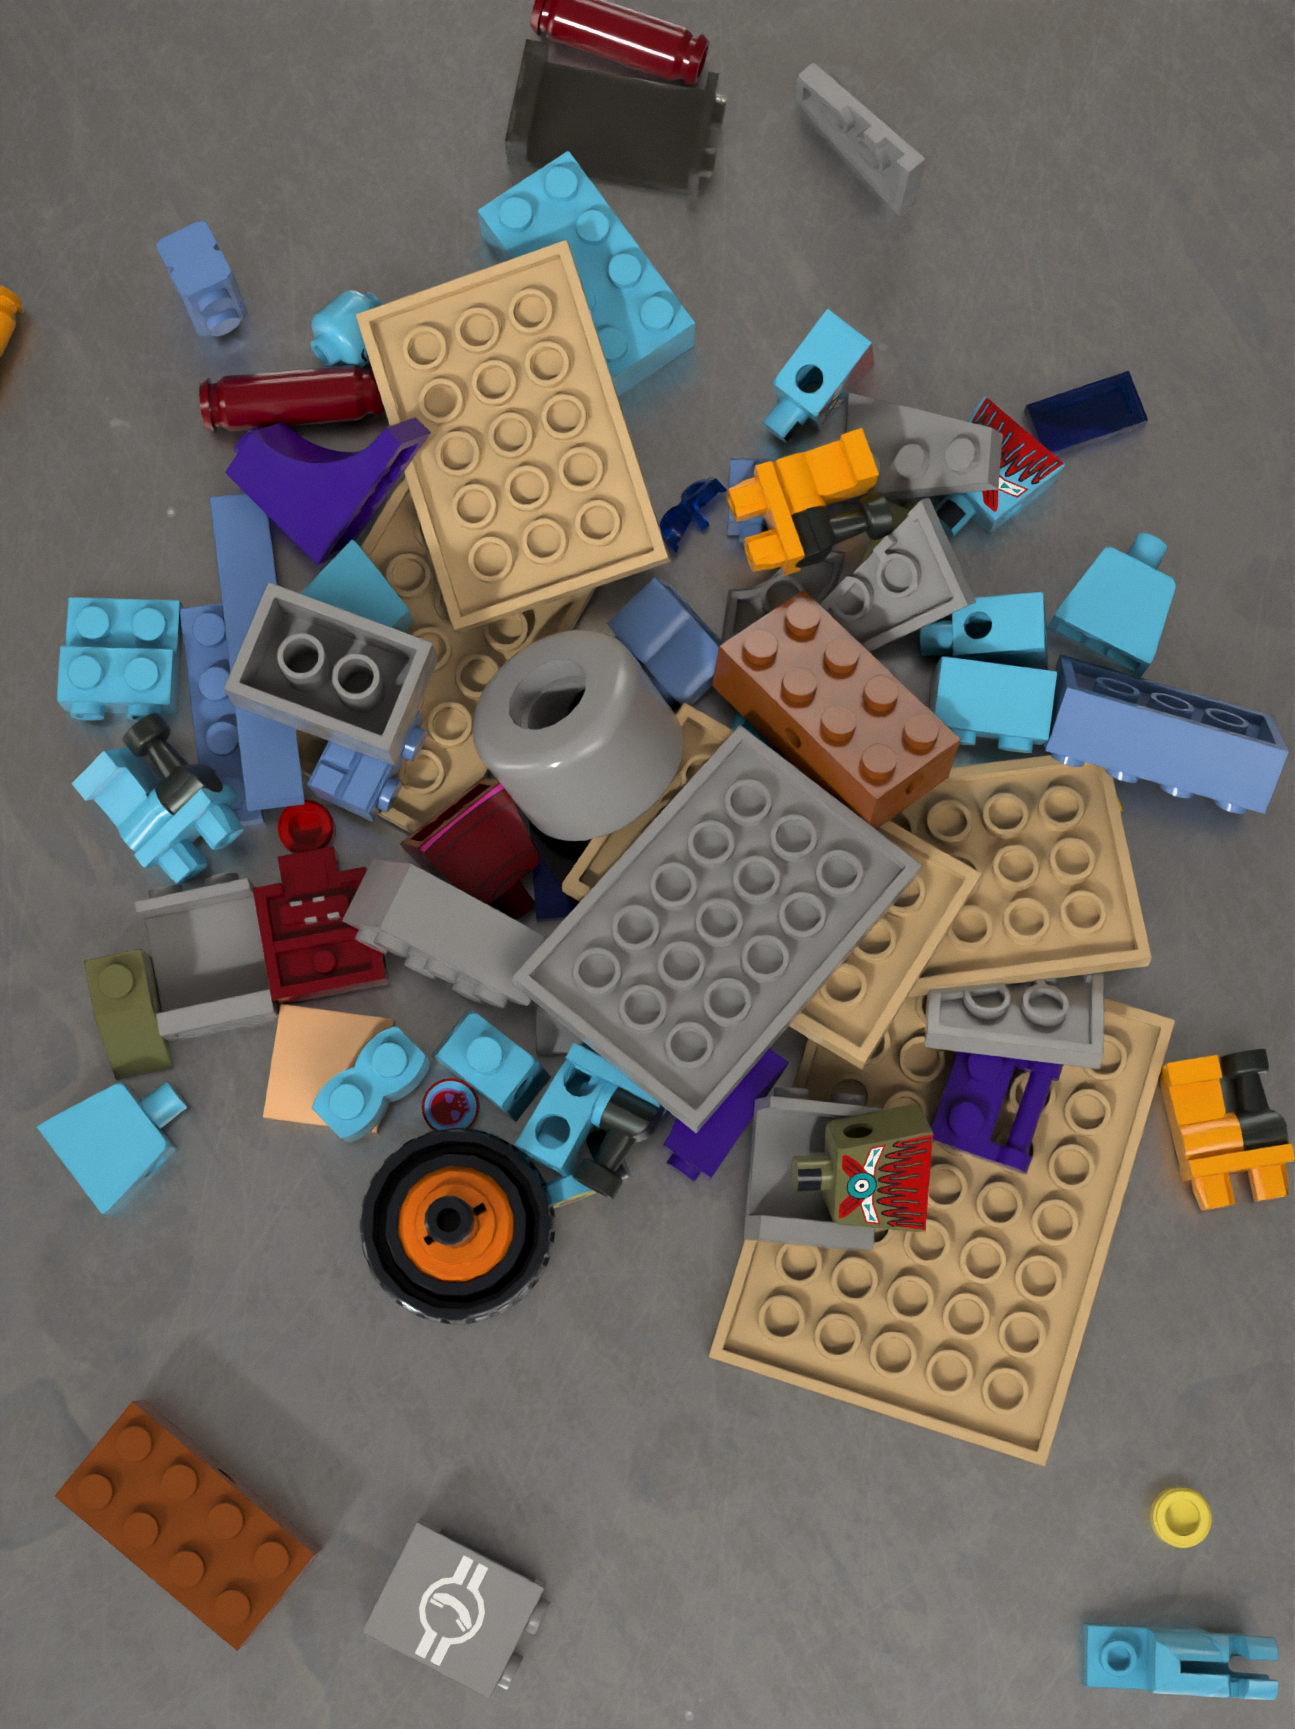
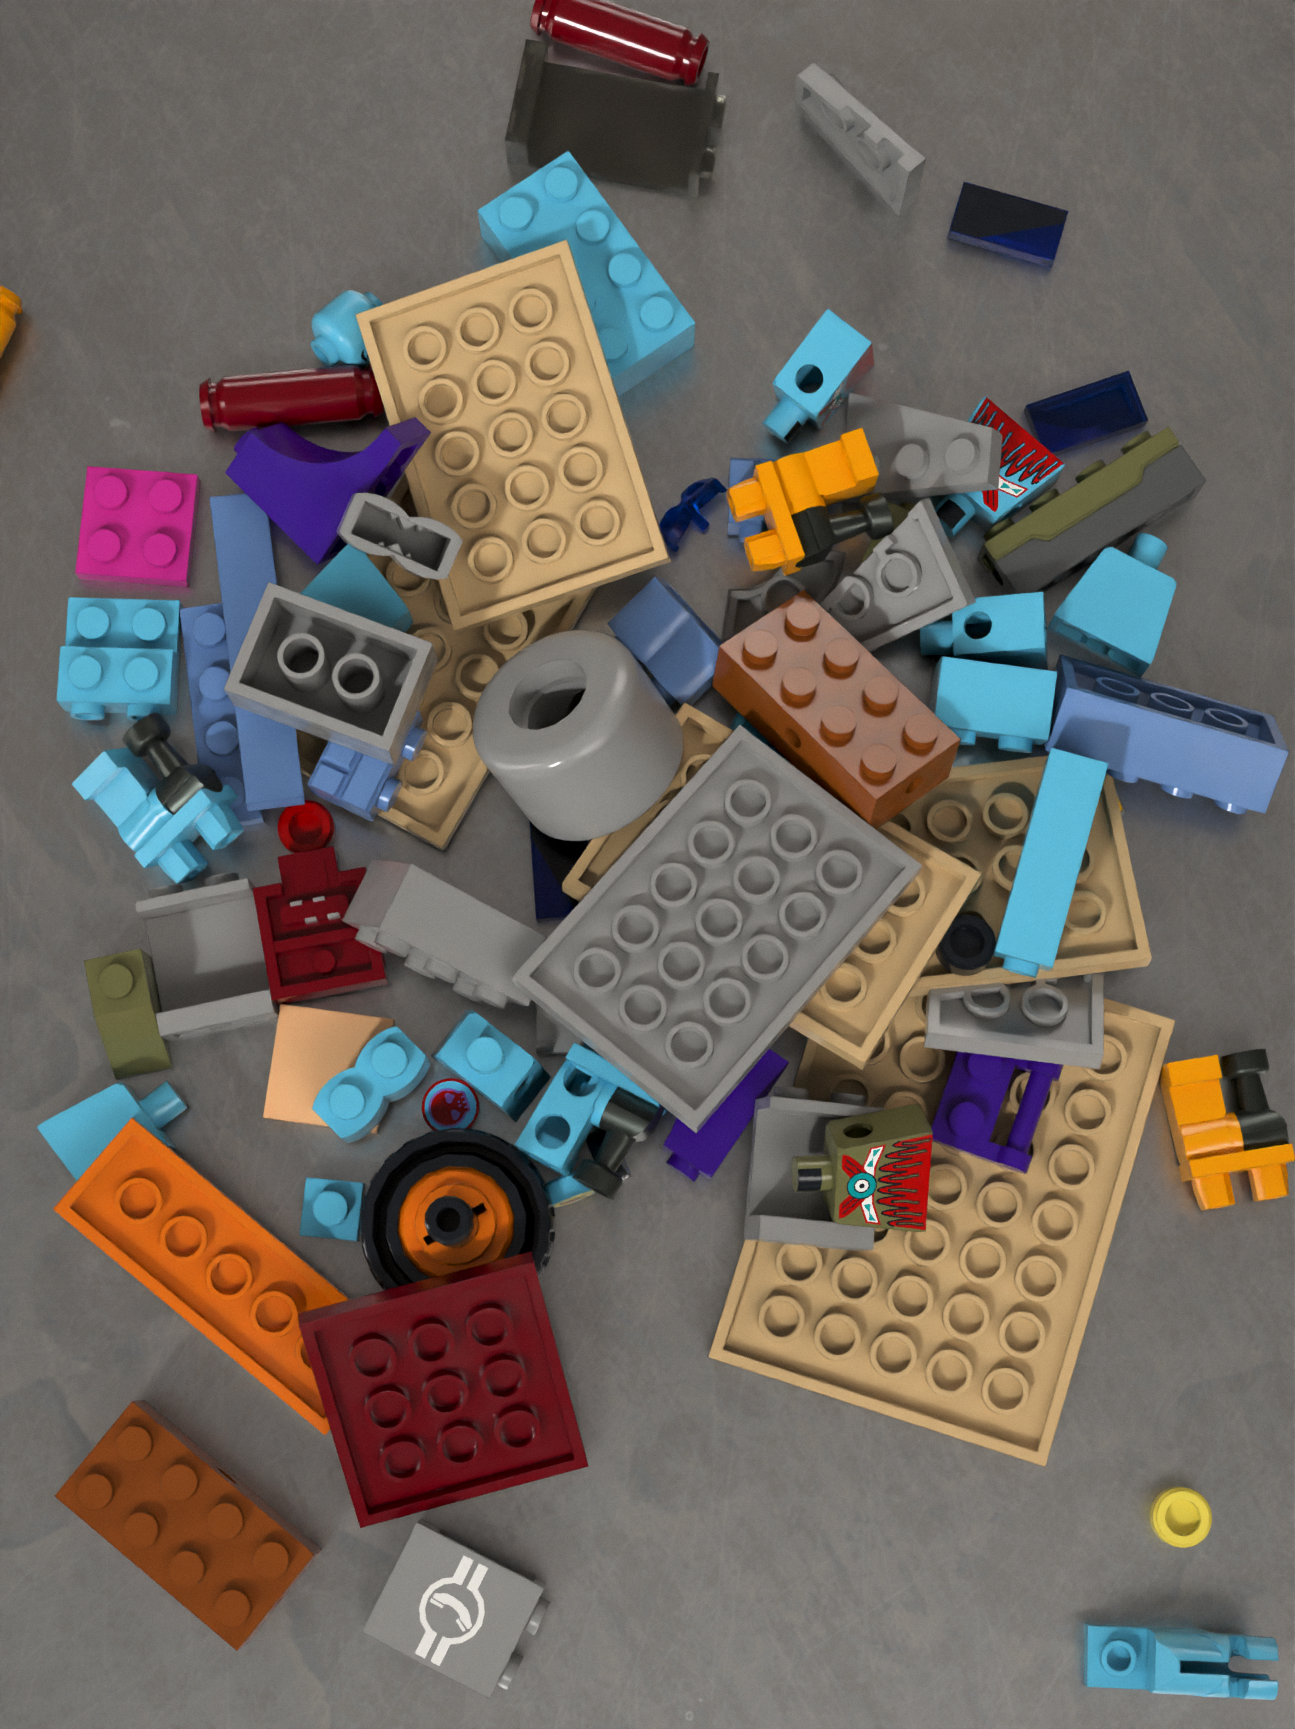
medium blue brick [155,220,247,337] -> none
dark red torso [400,778,540,920] -> none
none -> orange plate [53,1117,350,1435]
none -> dark pink plate [75,466,201,587]
none -> dark red plate [298,1251,588,1528]
none -> medium azure plate [299,1177,365,1242]
none -> light grey brick [336,493,463,579]
none -> black tile [936,914,996,976]
none -> tile [947,182,1068,268]
none -> piece [977,426,1207,595]
none -> medium azure slope [993,748,1109,978]

